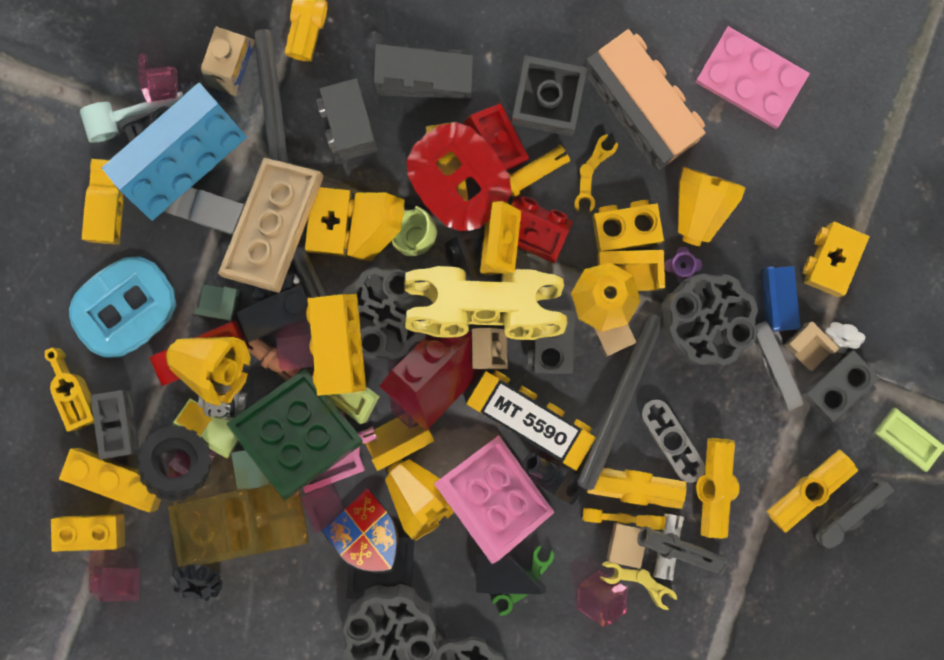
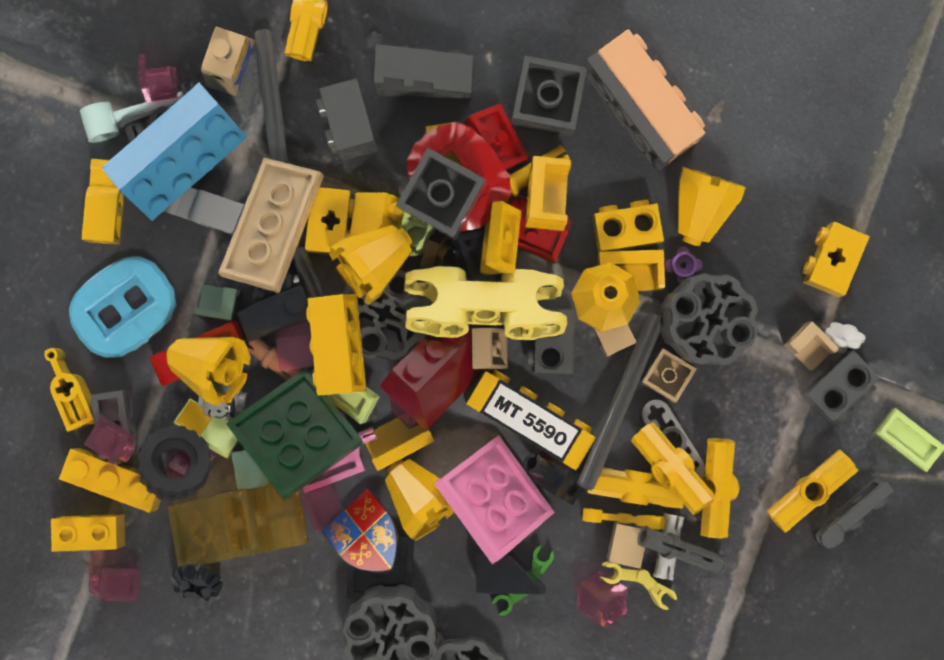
yellow piece [574,134,618,213] -> none
bright pink plate [695,26,810,129] -> none
light grey beam [754,321,803,412] -> none
blue panel [761,266,801,332] -> none
none -> clear pink bracket [84,416,137,465]
none -> yellow cone [329,225,412,305]
none -> dark grey brick [396,148,487,240]
none -> dark brown plate [417,230,451,283]
none -> yellow panel [525,156,571,231]
none -> yellow piece [631,422,716,515]
none -> tan piece [640,348,697,403]

